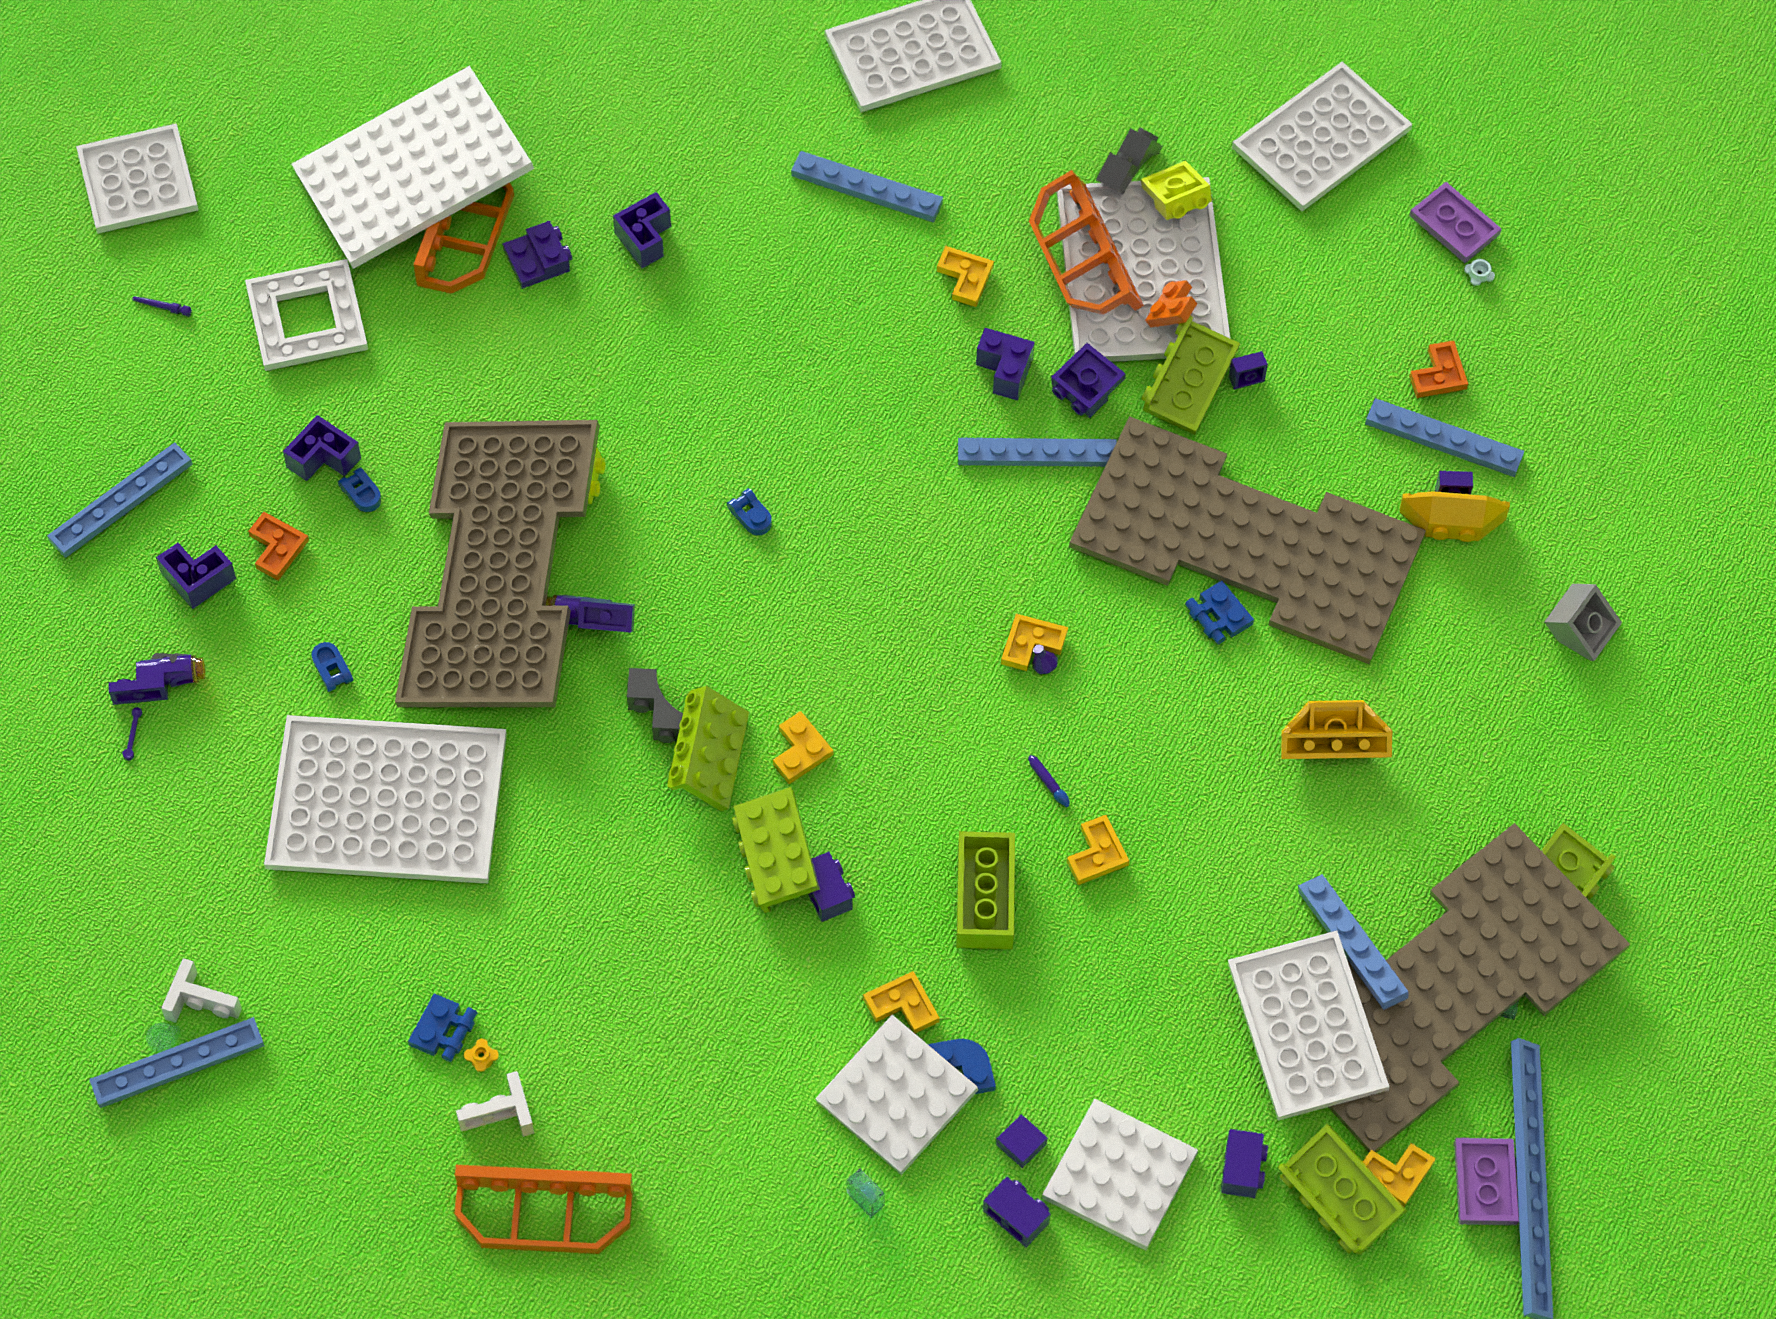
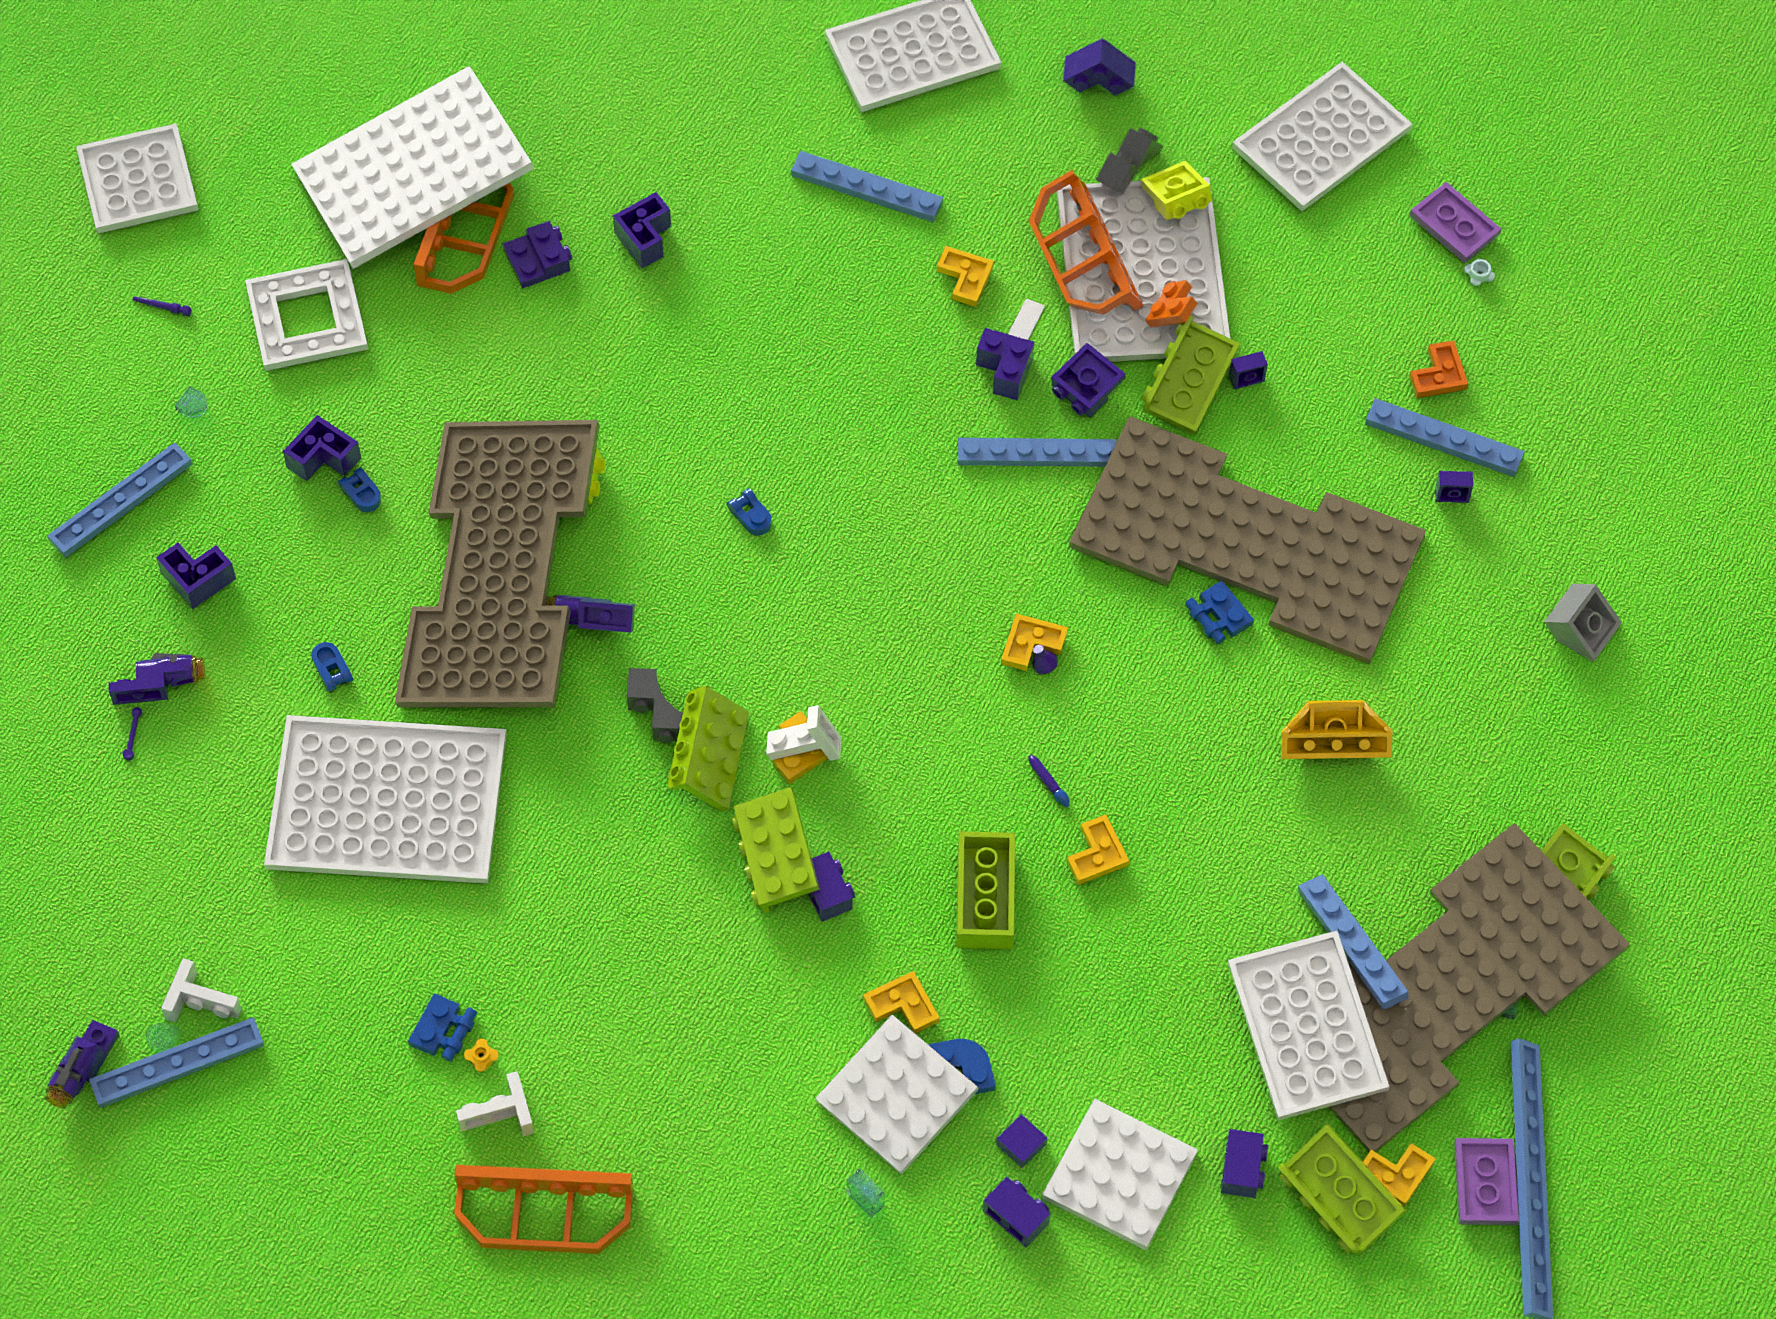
orange plate [248,511,309,581] -> none
yellow wedge [1399,492,1510,542] -> none
none -> dark purple plate [45,1020,119,1109]
none -> clear light blue tile [175,386,208,417]
none -> white bracket [766,705,842,761]
none -> white sticker [1008,299,1045,340]
none -> dark purple brick [1063,38,1136,96]

